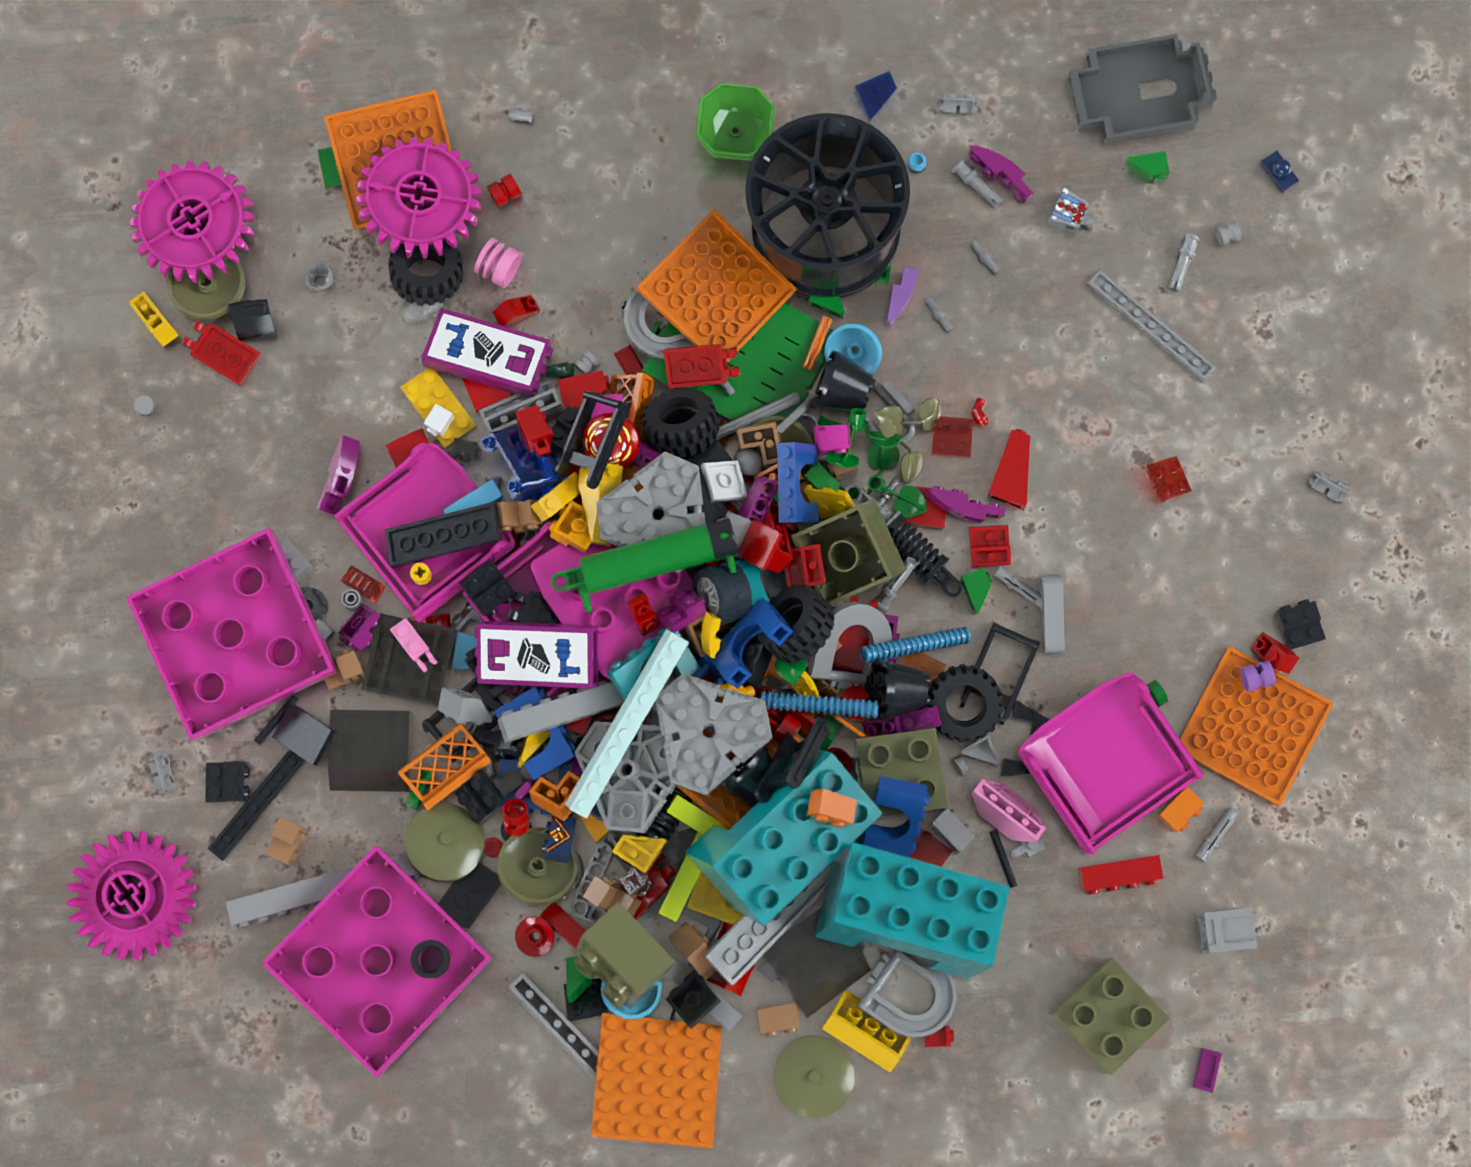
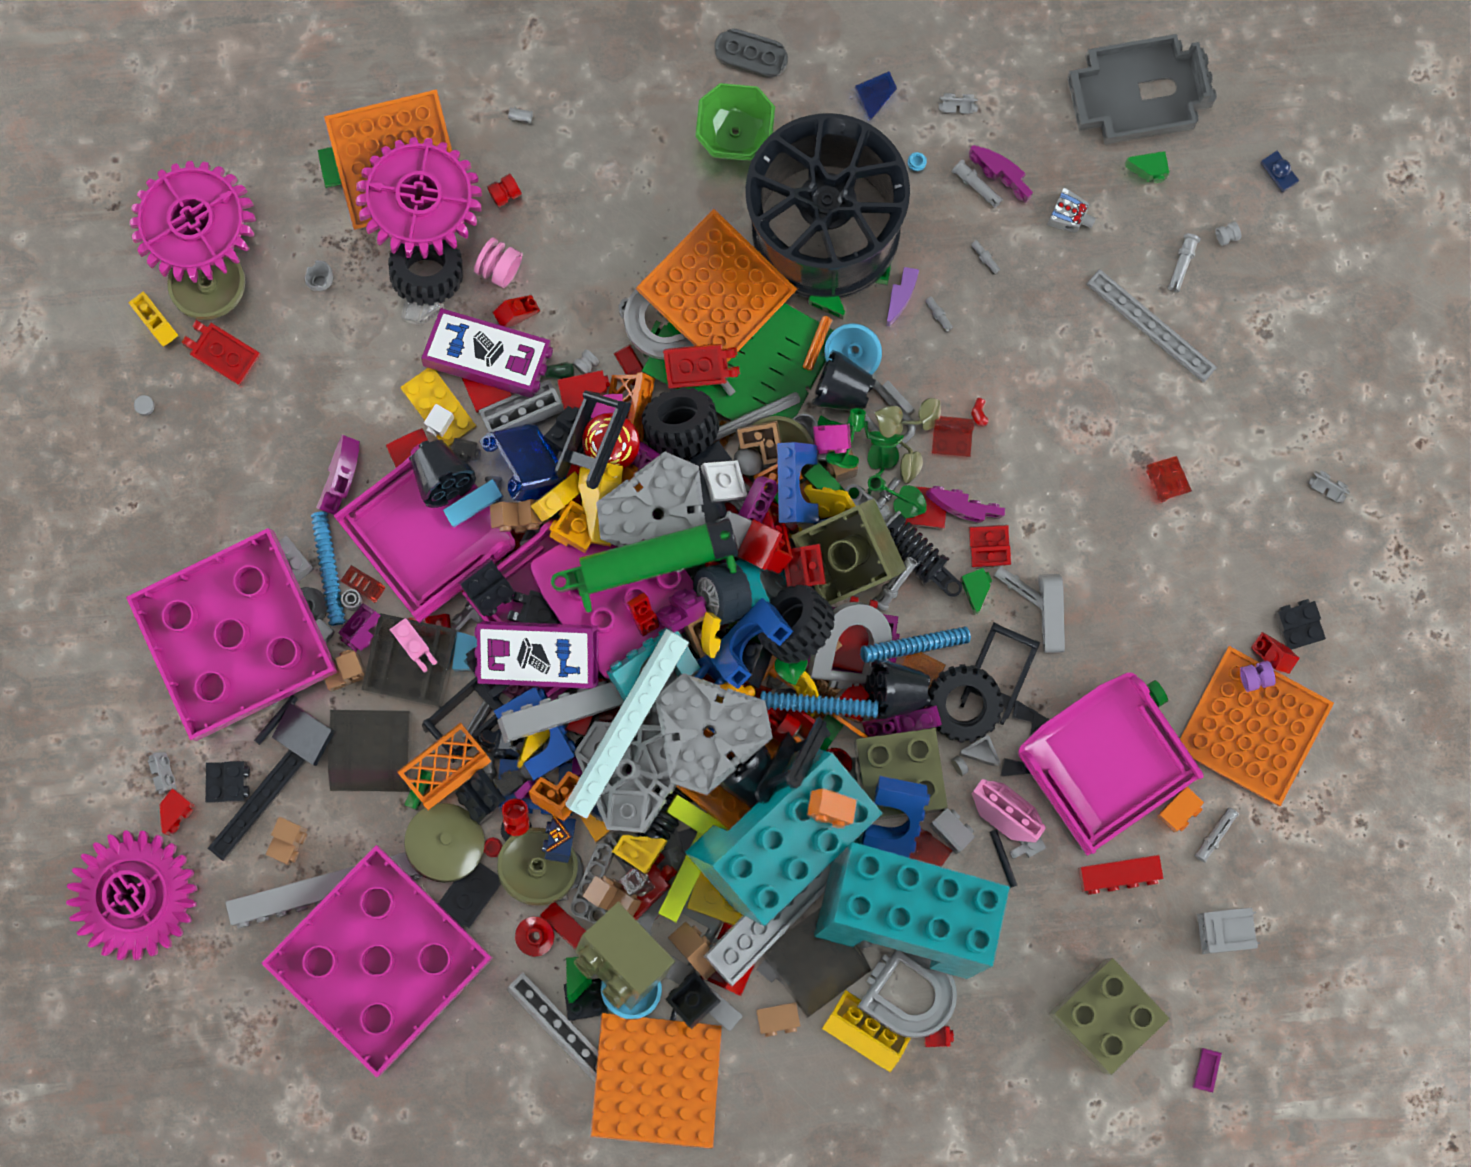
black slope [228,299,277,340] -> none
black tile [385,502,502,568] -> none
yellow wheel [410,563,432,585] -> none
black tyre [410,940,451,979] -> none
light grey slope [438,687,492,725] -> none
red brick [515,405,554,457] -> none
olive dish [774,1036,855,1118] -> none
light grey bar [777,395,815,433] -> none
red slope [987,429,1030,510] -> none
none -> red slope [159,788,195,836]
none -> dark azure piece [310,511,346,626]
none -> black cone [409,439,477,508]
none -> dark grey tile [715,29,788,78]

